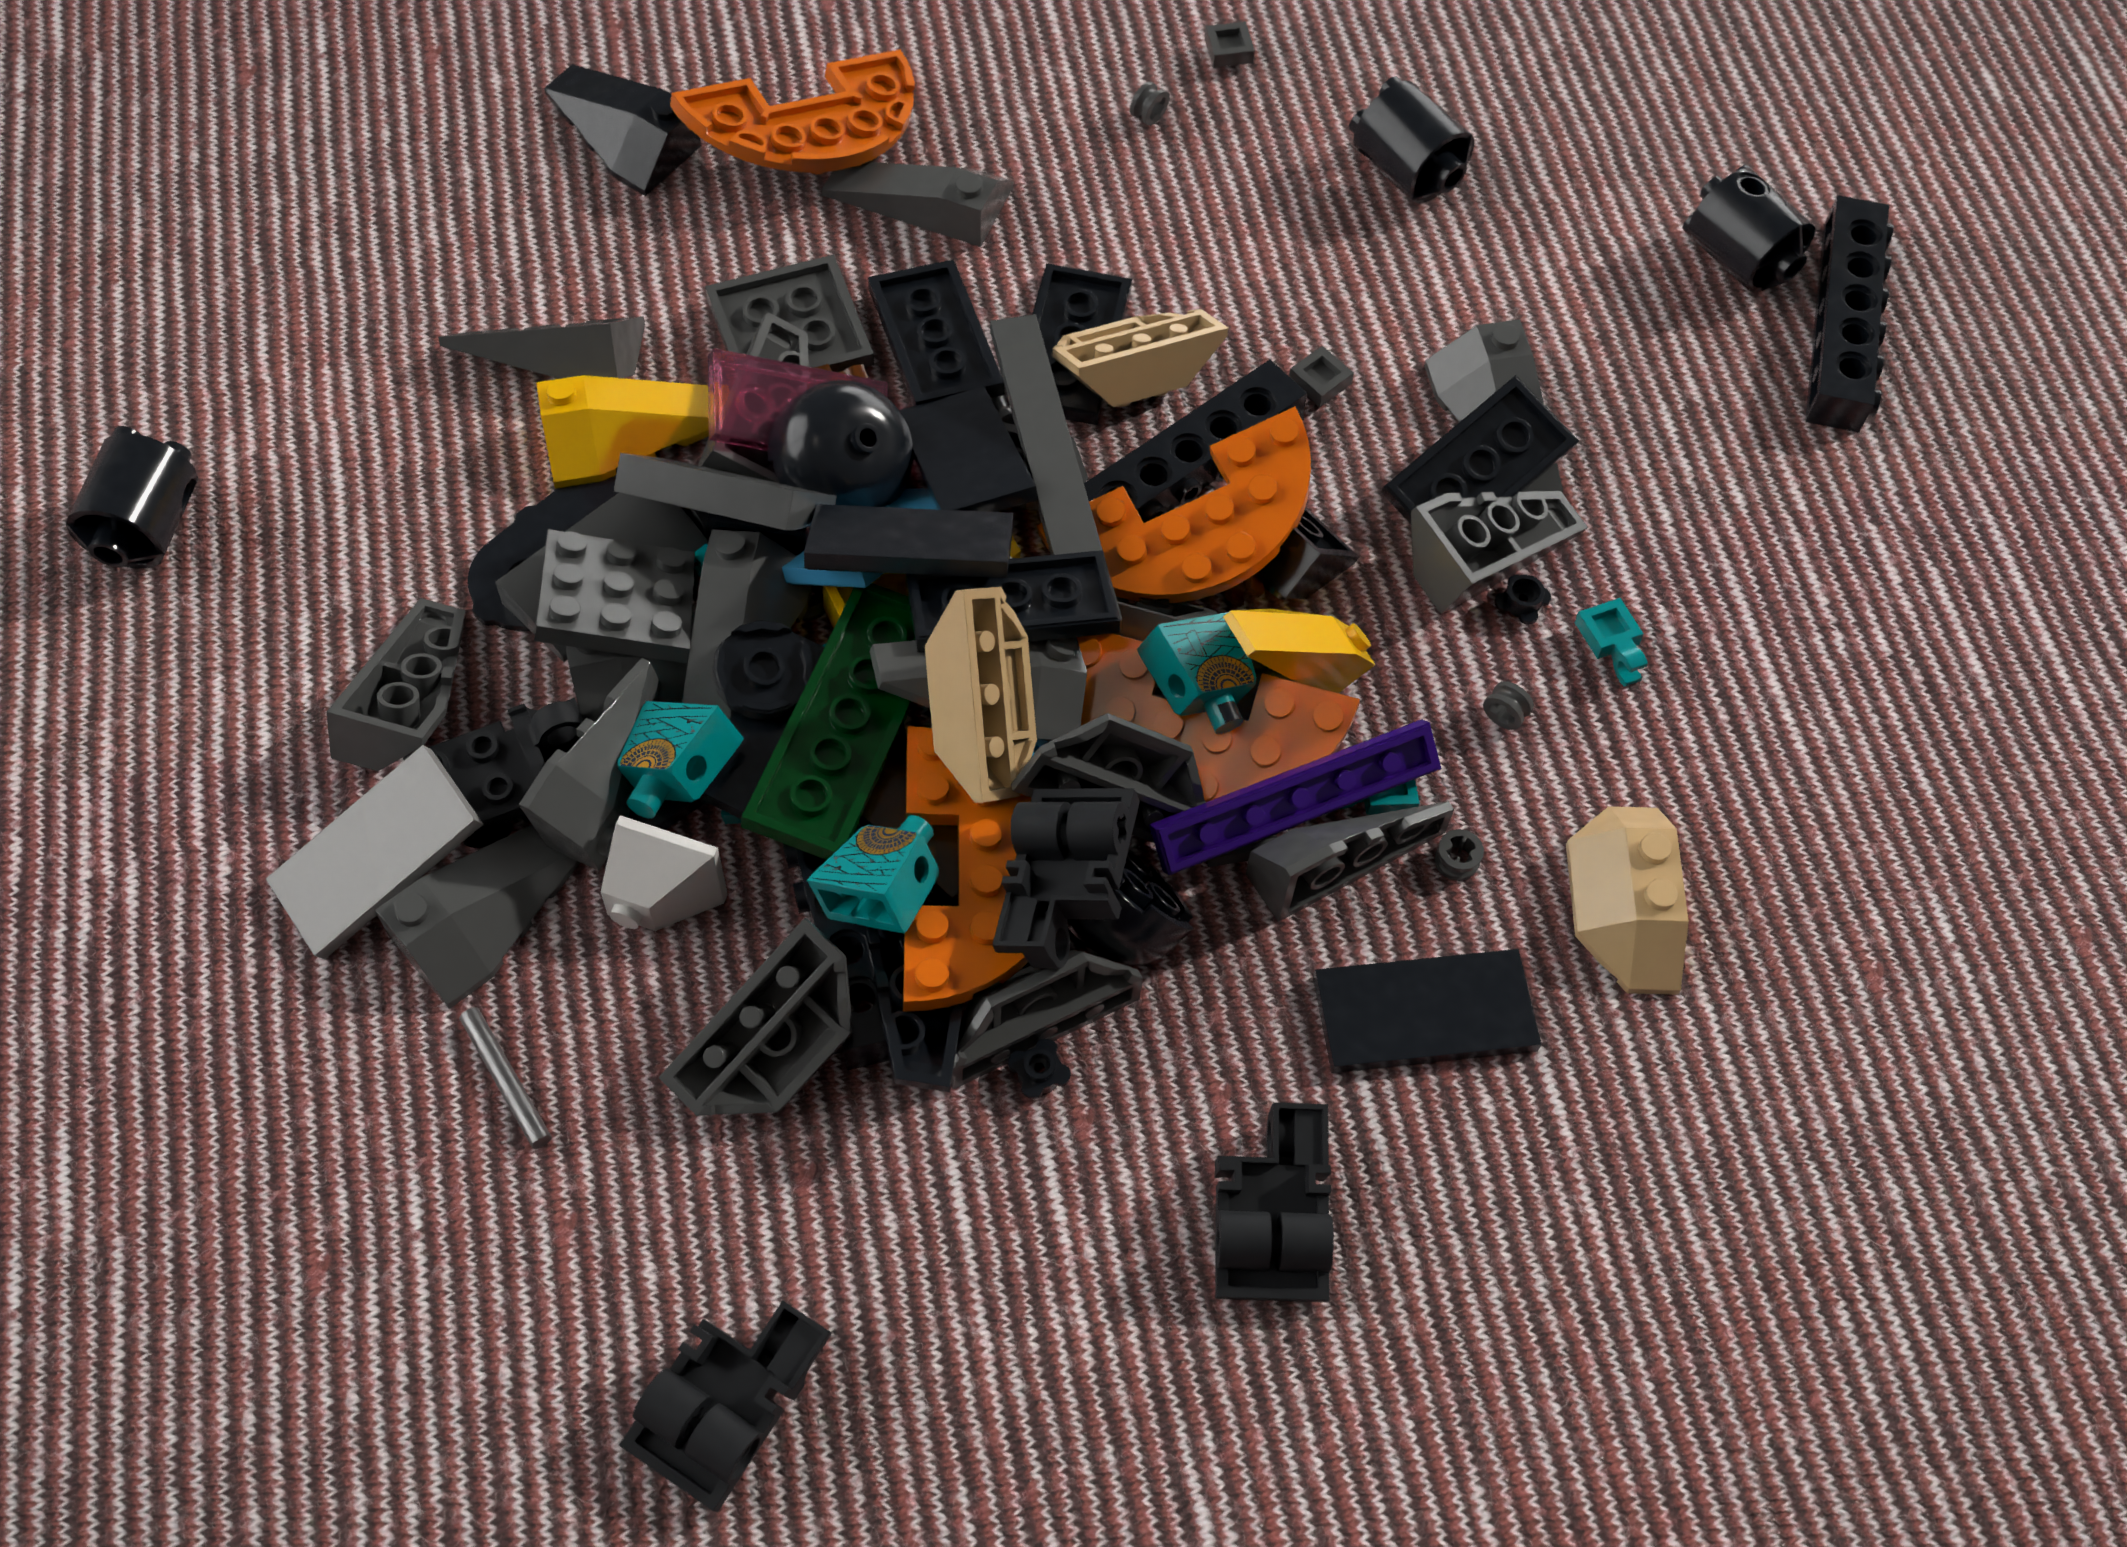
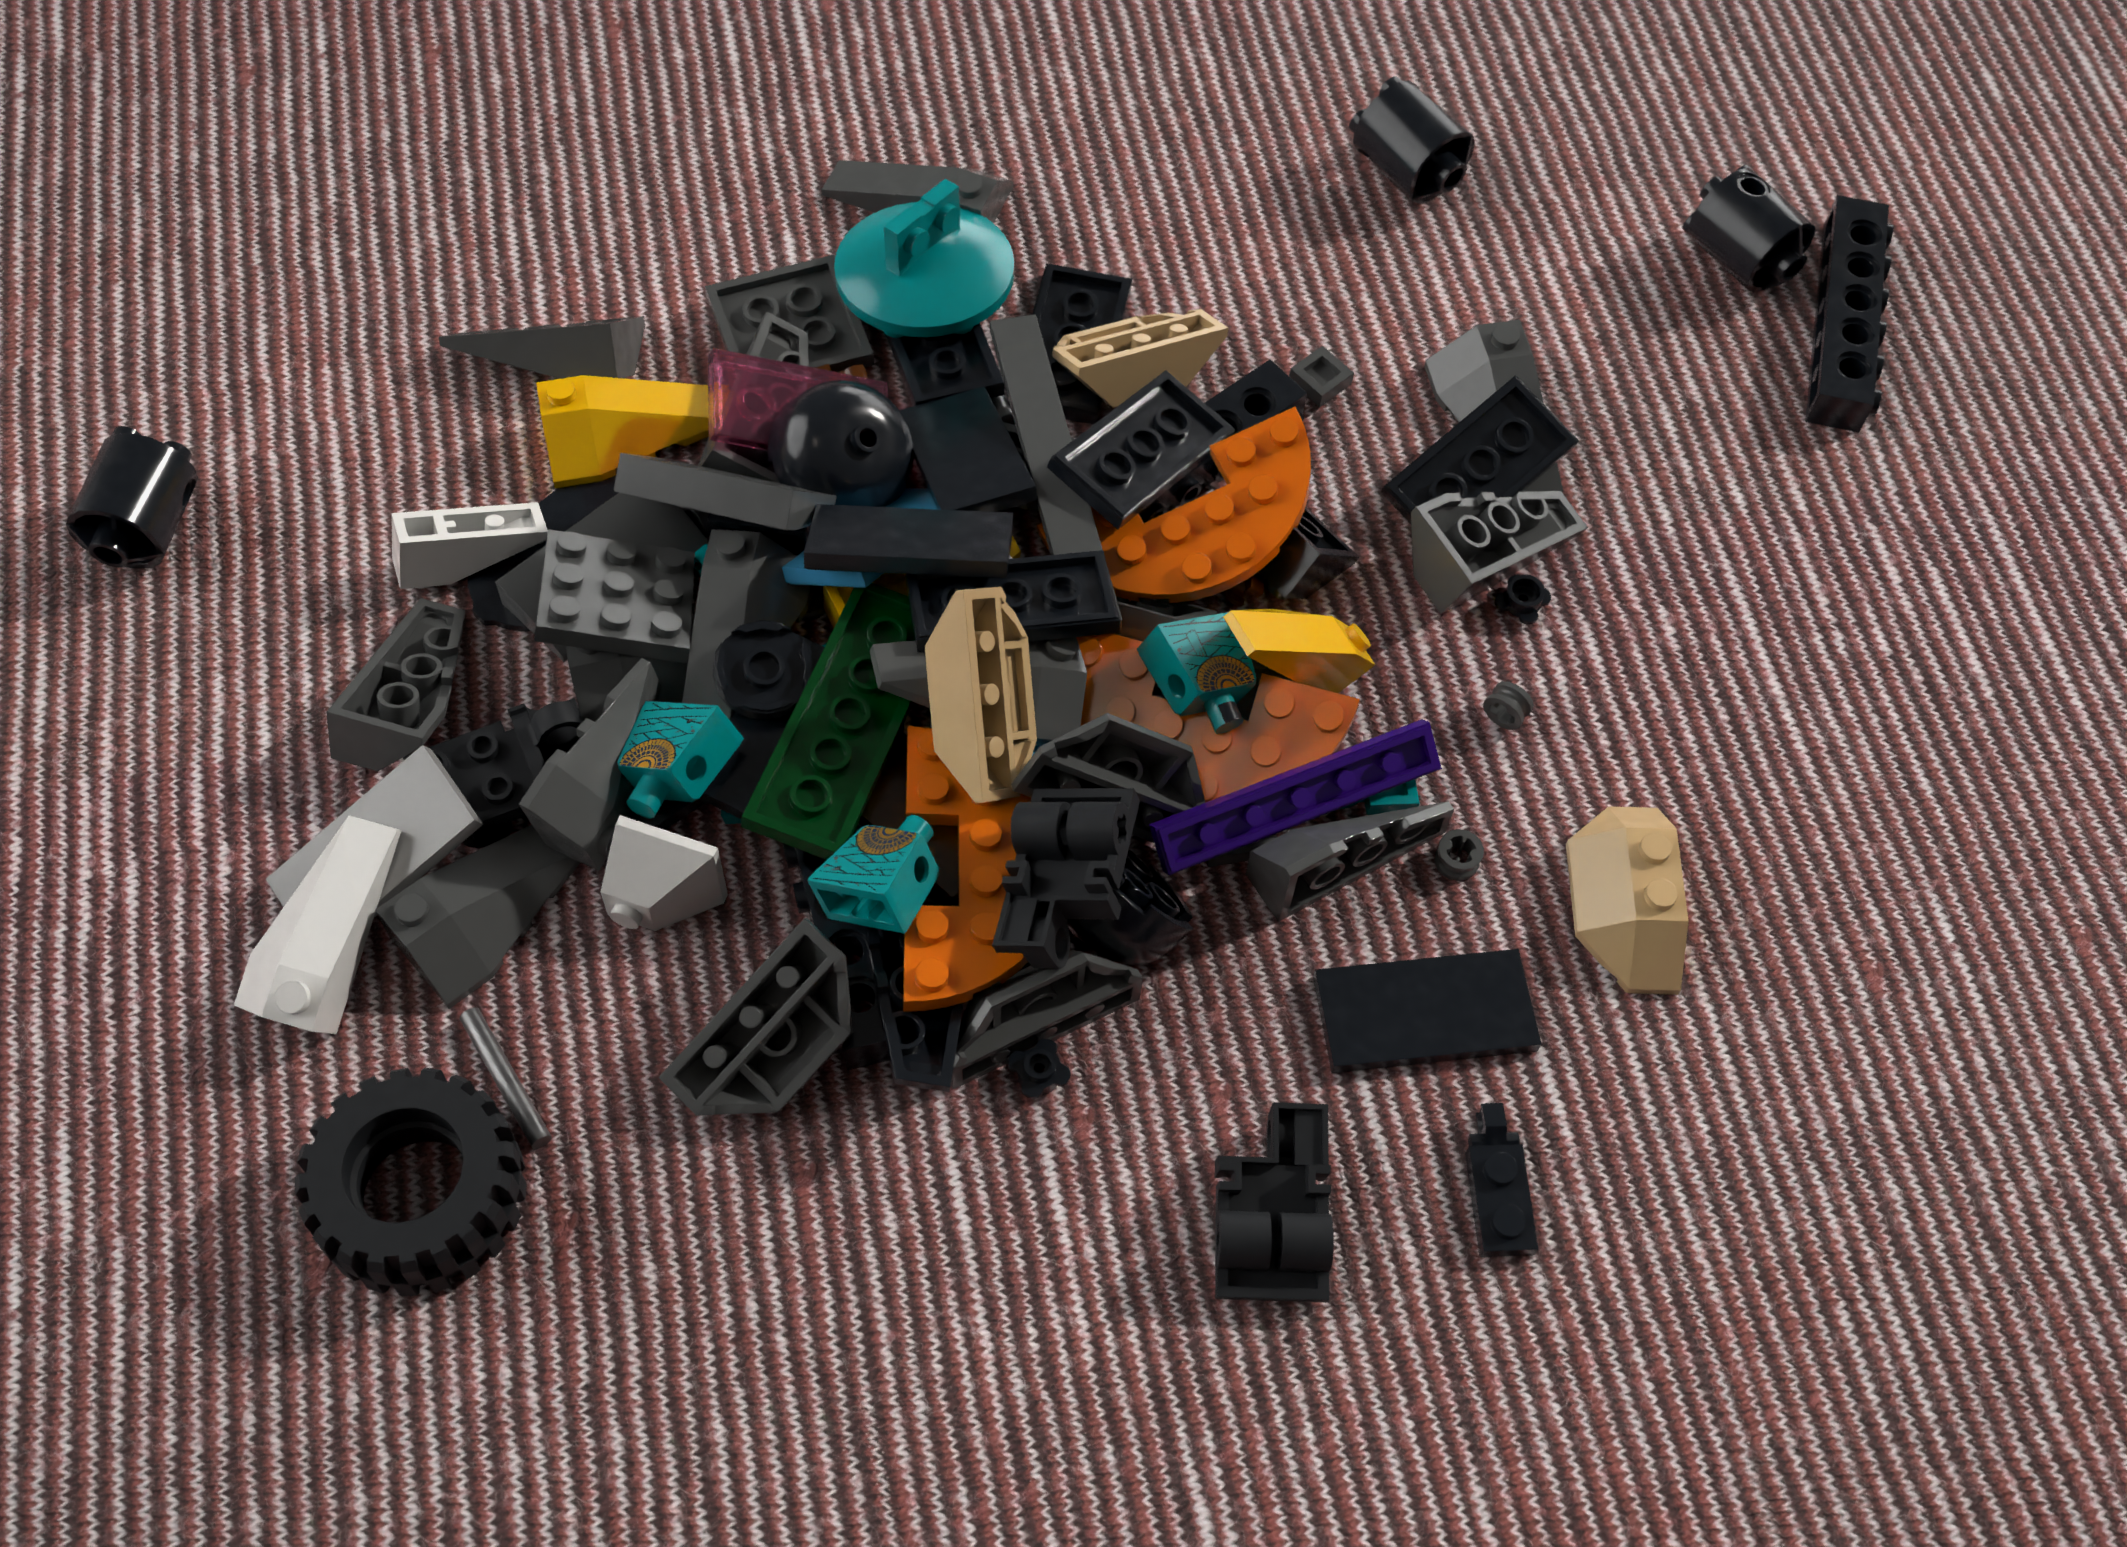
black wedge [544,64,701,197] -> none
black plate [619,1300,832,1512] -> none
orange plate [670,49,915,174] -> none
dark grey bush [1130,81,1170,126] -> none
dark grey plate [1204,21,1255,68] -> none
teal plate [1575,598,1648,687] -> none
none -> white wedge [234,815,401,1034]
none -> black tyre [294,1068,527,1296]
none -> white slope [392,502,548,589]
none -> teal bracket [834,178,1014,338]
none -> black tile [1047,370,1235,530]
none -> black hinge [1465,1103,1538,1257]

